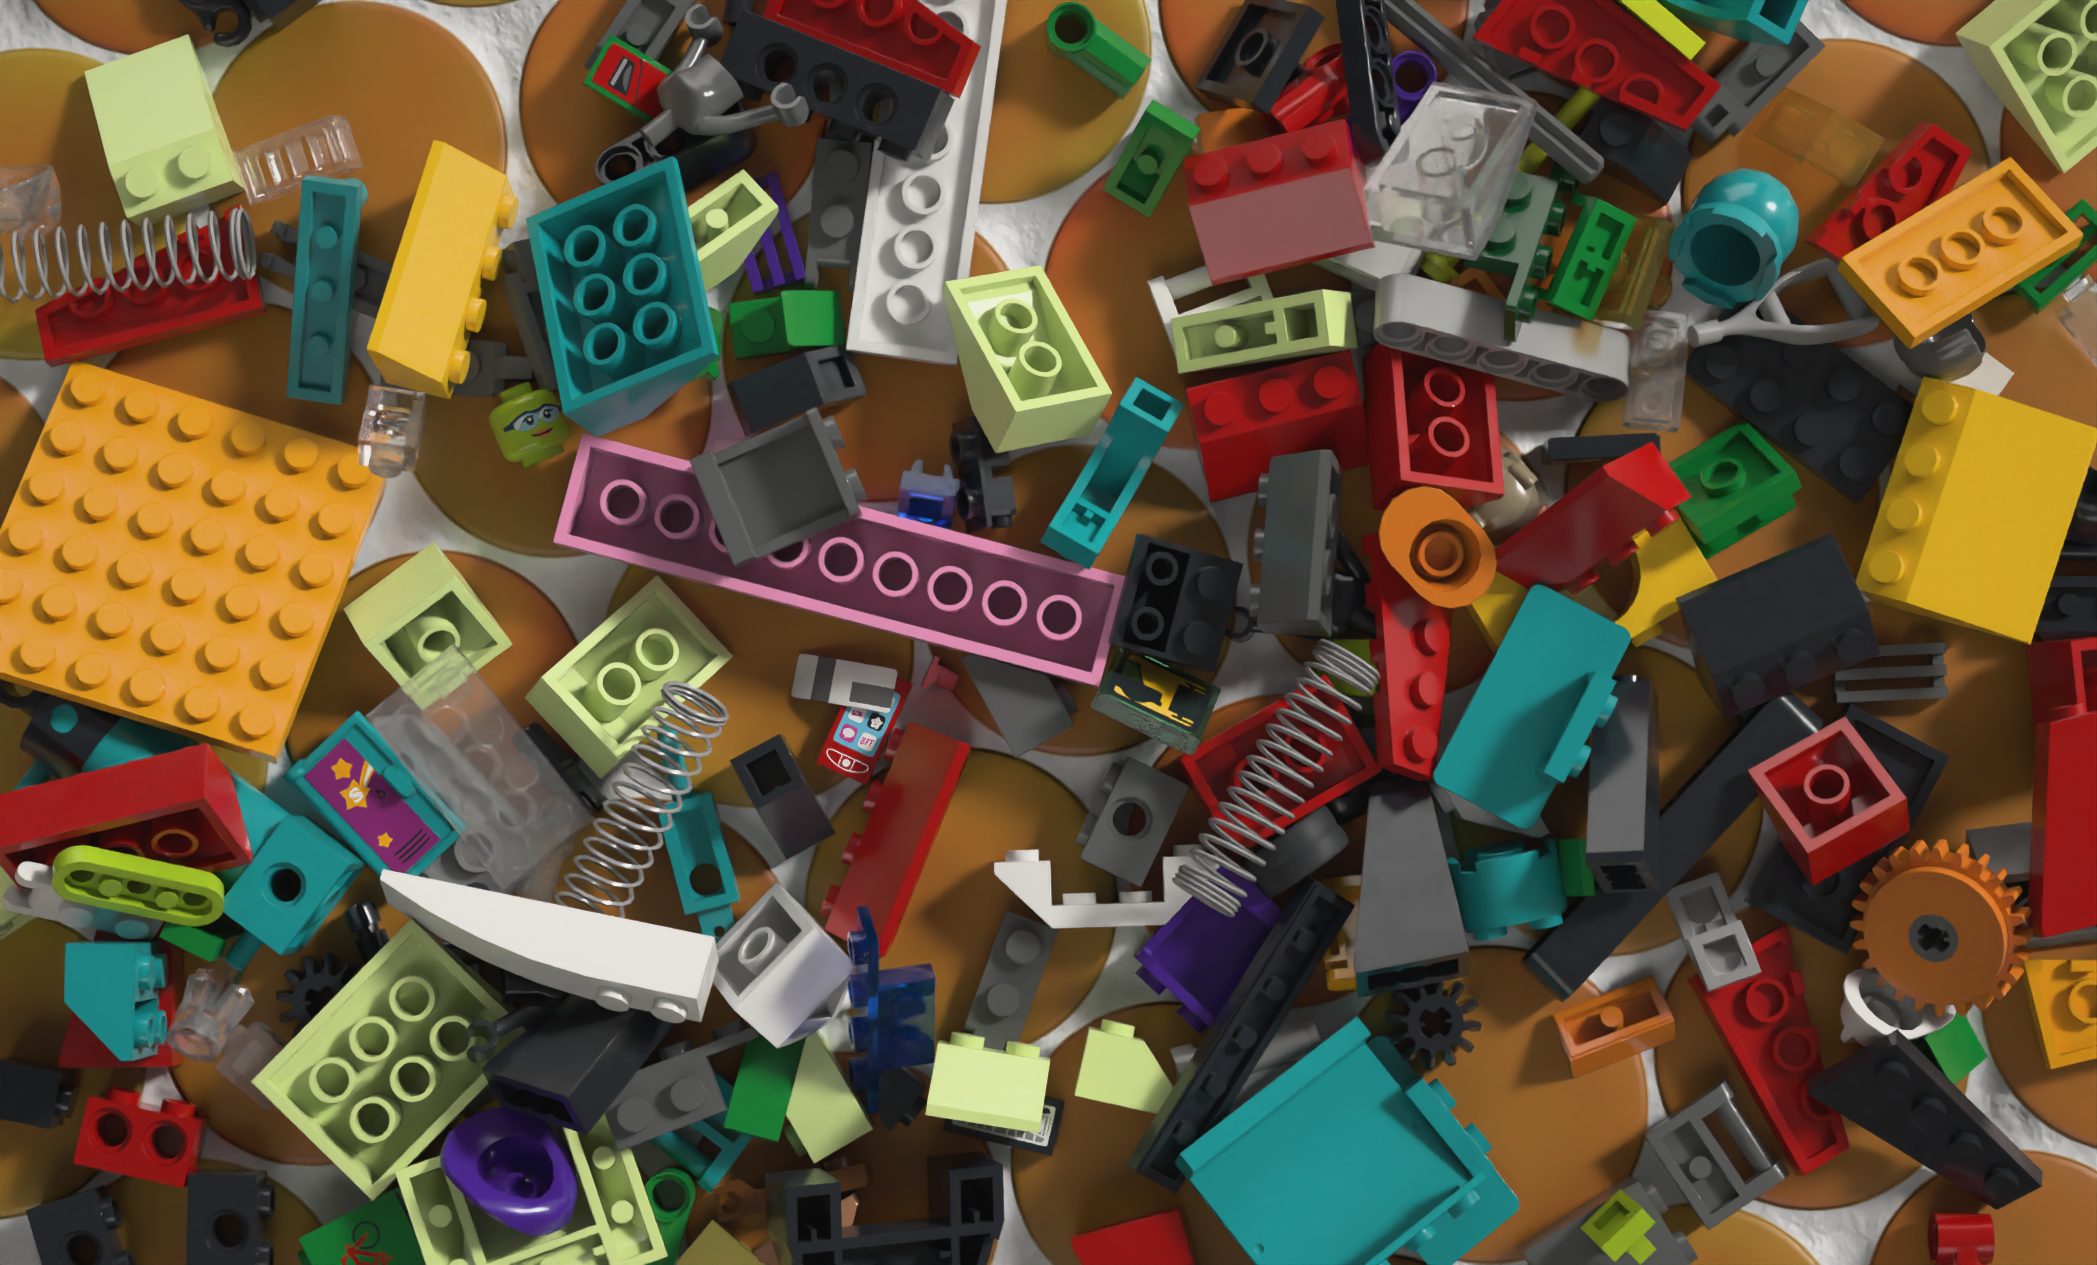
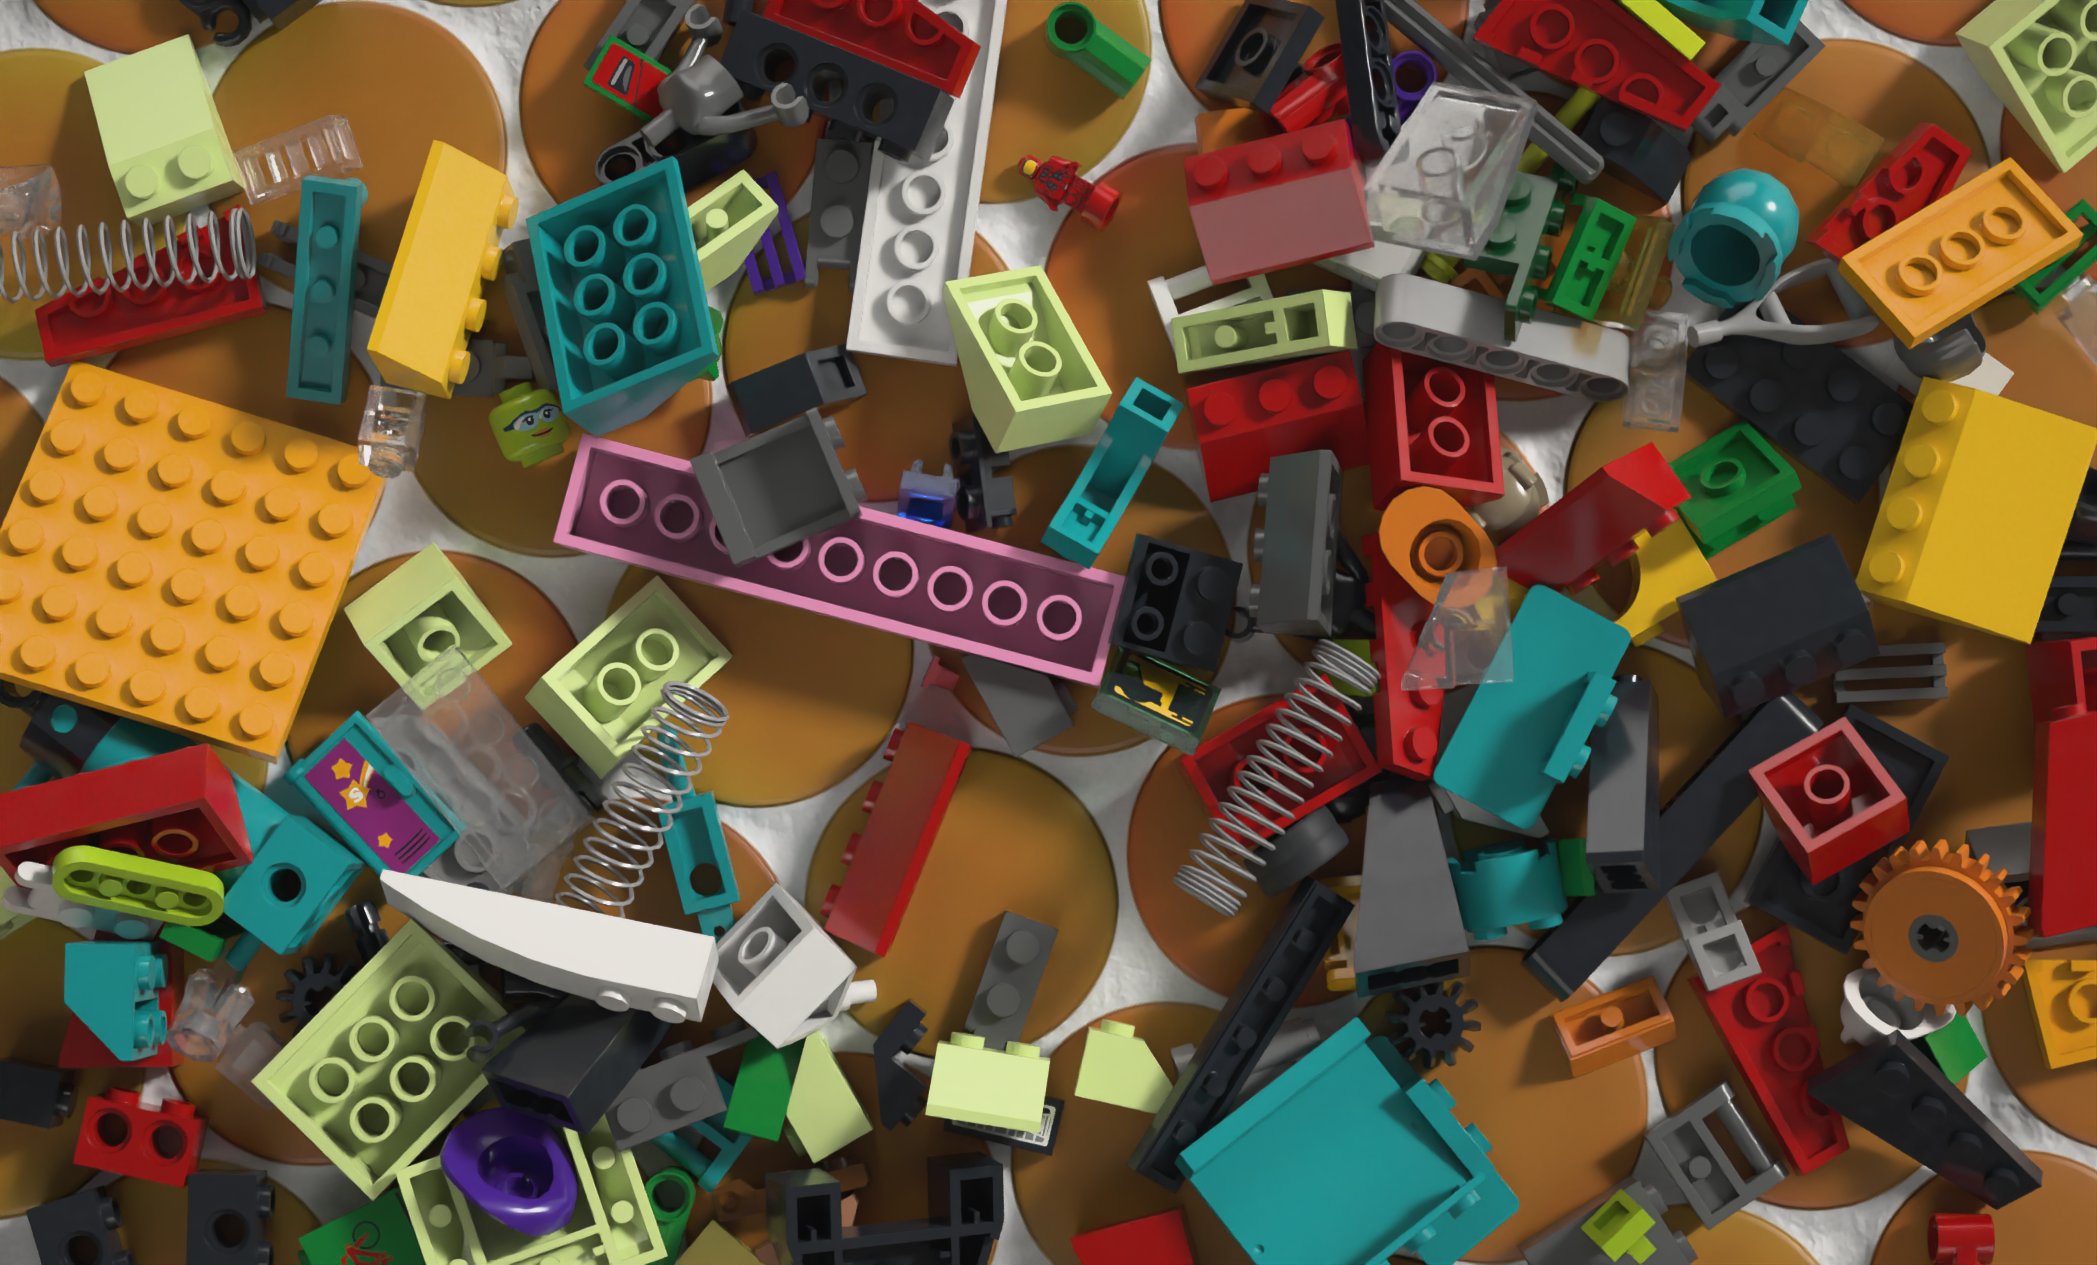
green slope [728,290,846,361] -> none
black slope [730,734,836,860] -> none
white sticker [791,654,897,713] -> none
tile [816,661,913,786] -> none
clear blue bracket [847,905,936,1114] -> none
white slope [994,844,1220,929] -> none
dark grey brick [1074,757,1189,887] -> none
green slope [1103,100,1200,218] -> none
dark purple panel [1134,865,1283,1034] -> none
black tile [1541,433,1661,465] -> none
none -> red piece [1018,155,1122,232]
none -> clear slope [1401,567,1514,691]

